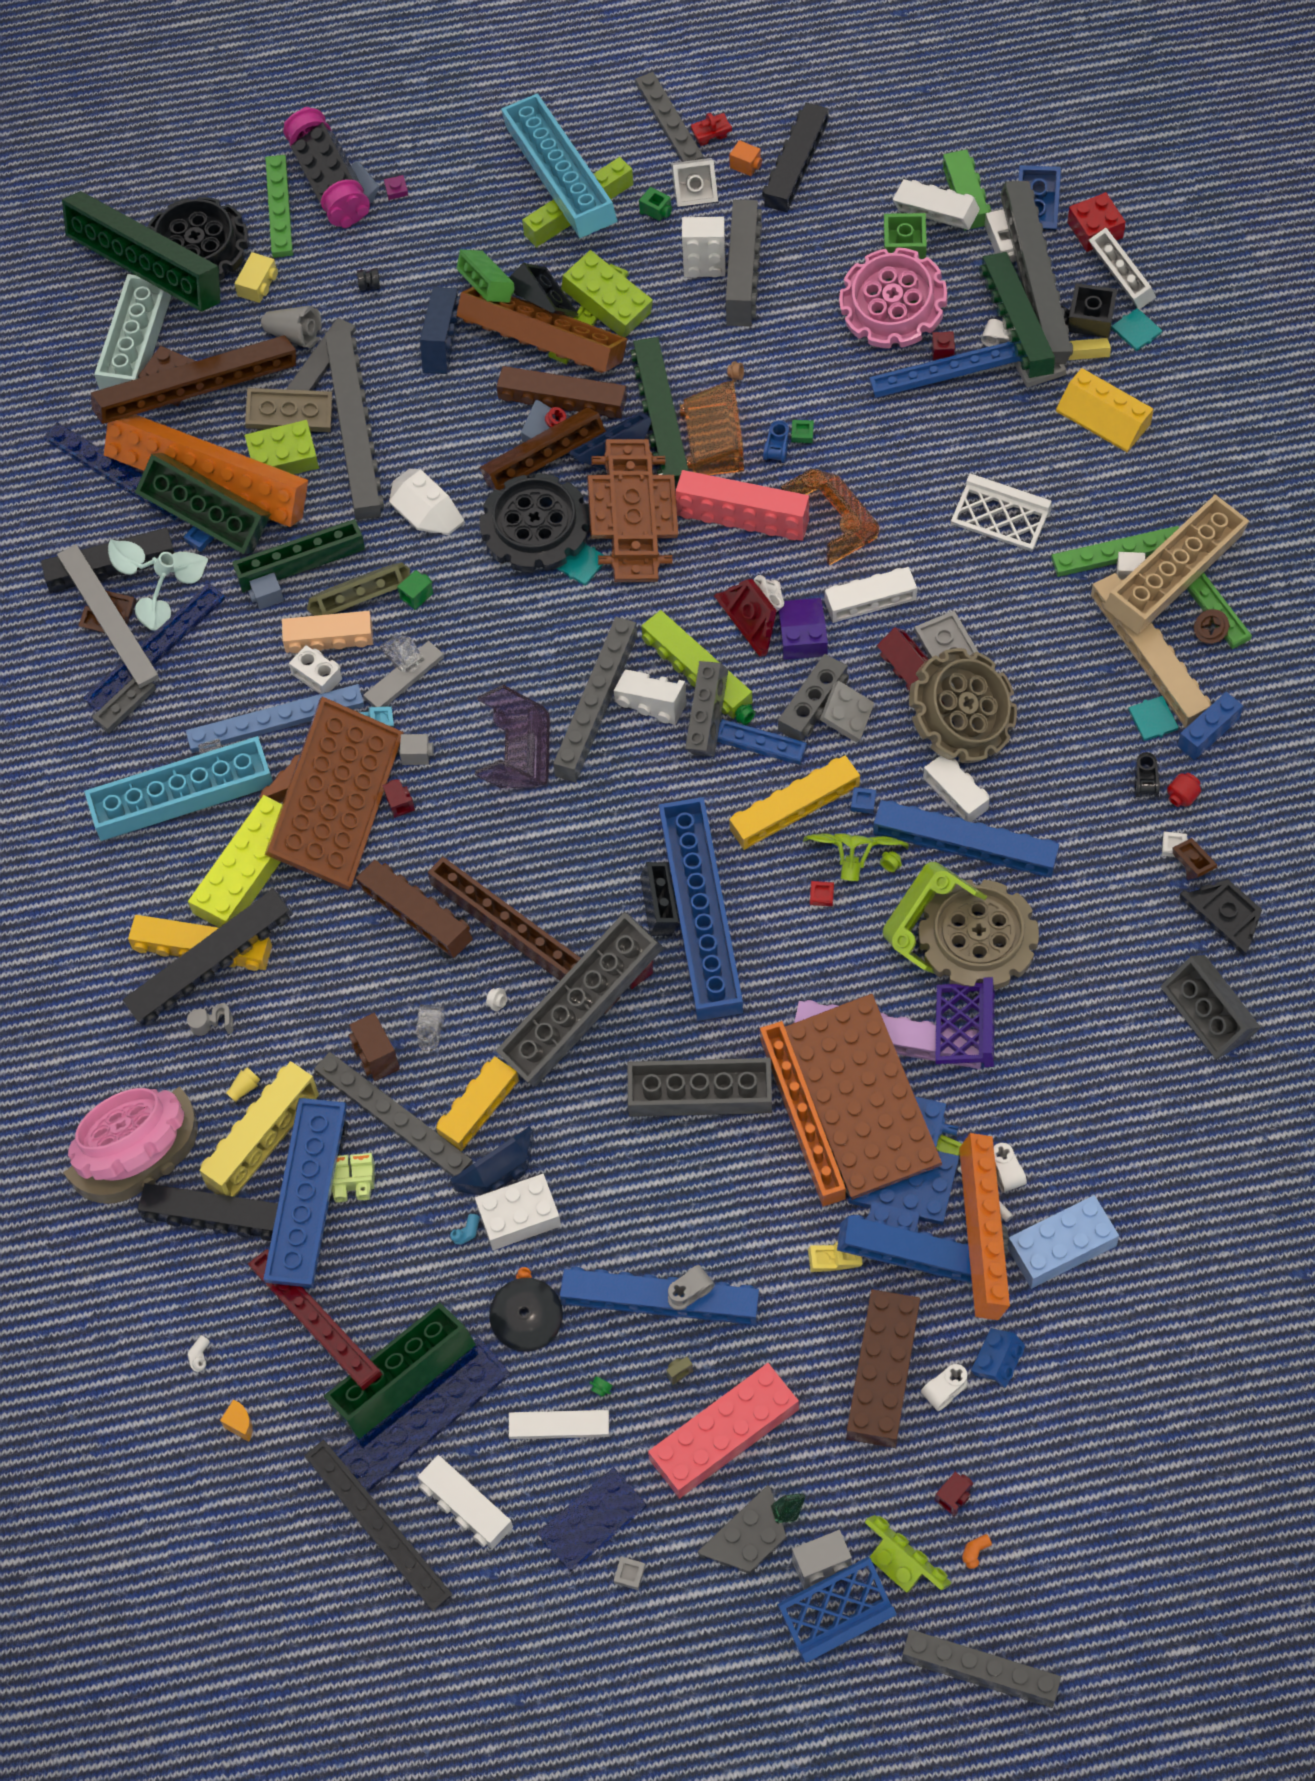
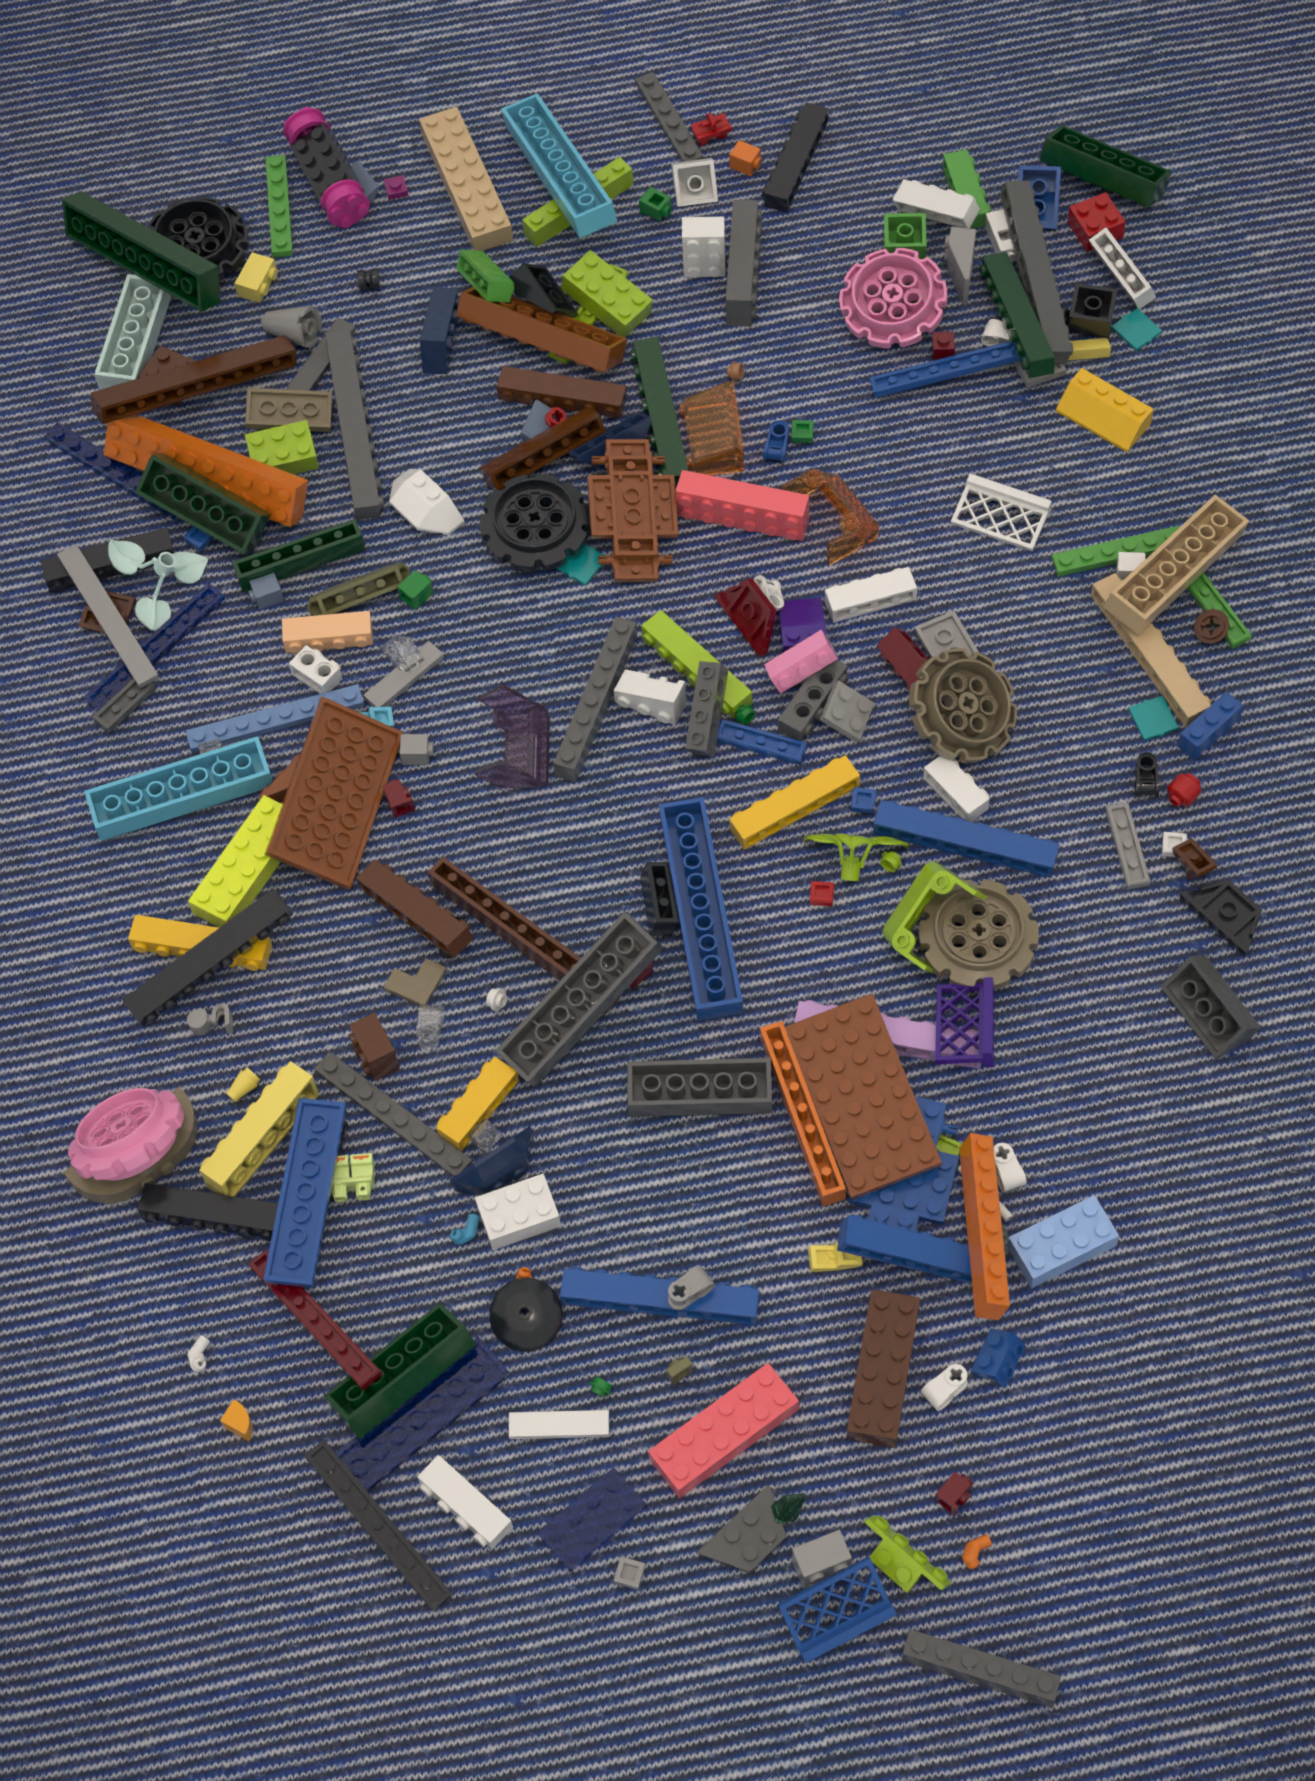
none -> dark tan tile [383,958,447,1009]
none -> tan brick [419,107,513,251]
none -> clear plate [468,1119,502,1153]
none -> bright pink brick [764,630,838,693]
none -> light grey slope [944,227,976,306]
none -> dark green brick [1039,125,1172,207]
none -> light grey tile [1105,802,1151,890]

